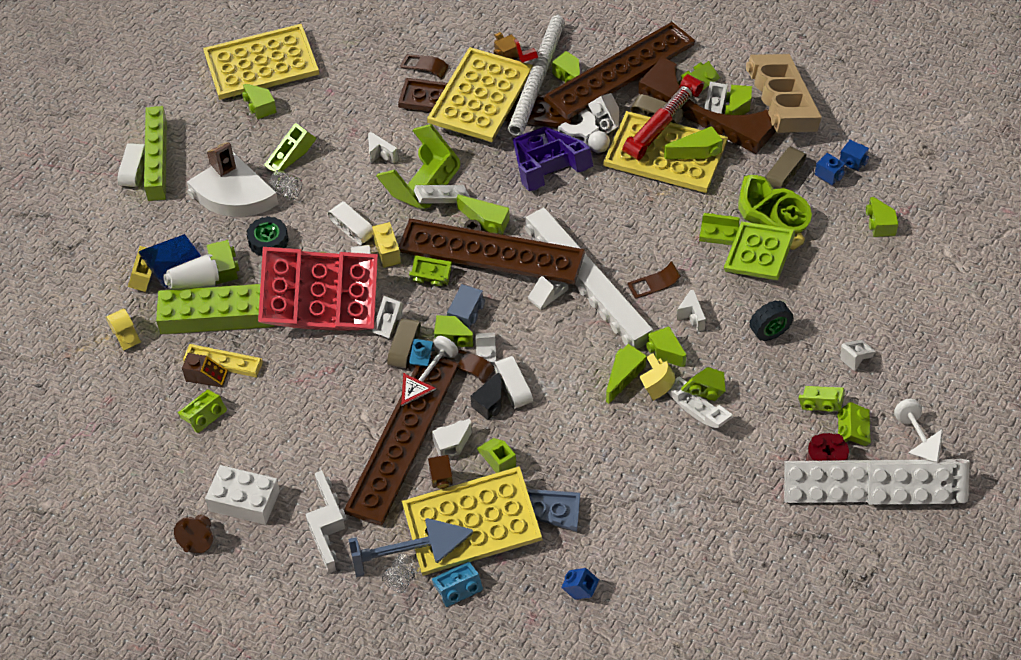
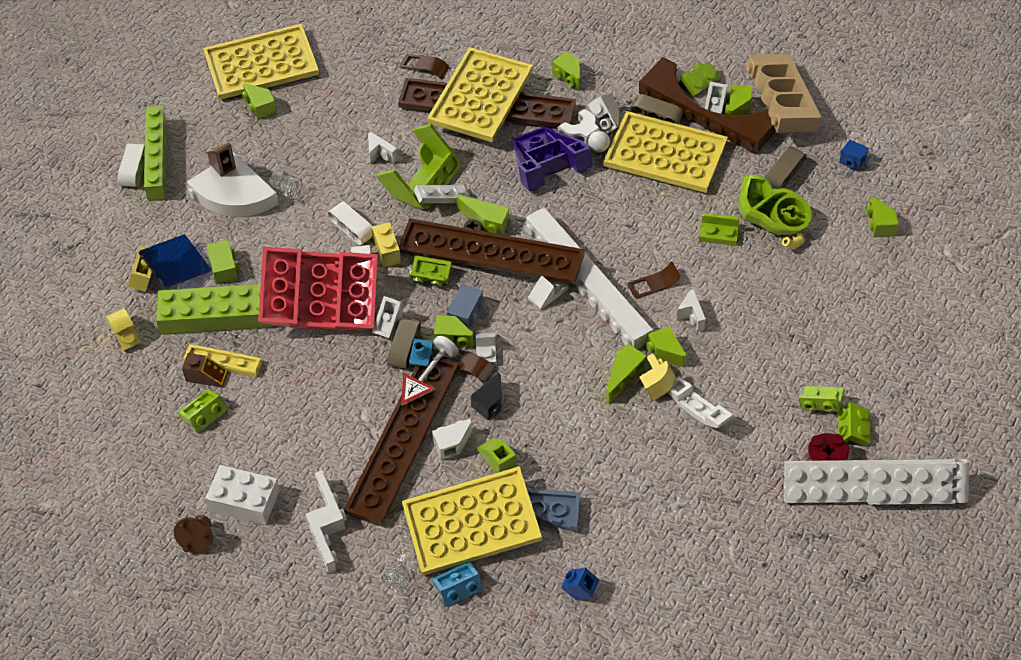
white cone [164,254,219,289] -> none
black wheel [246,216,289,256] -> none
lime slope [264,122,317,175] -> none
sand blue piece [348,518,473,577] -> none
reddish brown slope [428,455,453,489] -> none
pearl gold brick [493,32,521,60] -> none
white beam [493,356,533,409] -> none
white piece [508,16,565,136] -> none
red panel [514,39,538,63] -> none
reddish brown plate [544,22,695,120] -> none
red piece [622,74,704,160] -> none
lime slope [664,126,723,159] -> none
lime slope [681,367,726,401] -> none
lime plate [724,221,795,280] -> none
black wheel [749,300,794,341] -> none
blue brick [815,153,845,185] -> none
white slope [840,340,876,371] -> none
white piece [894,399,943,463] -> none

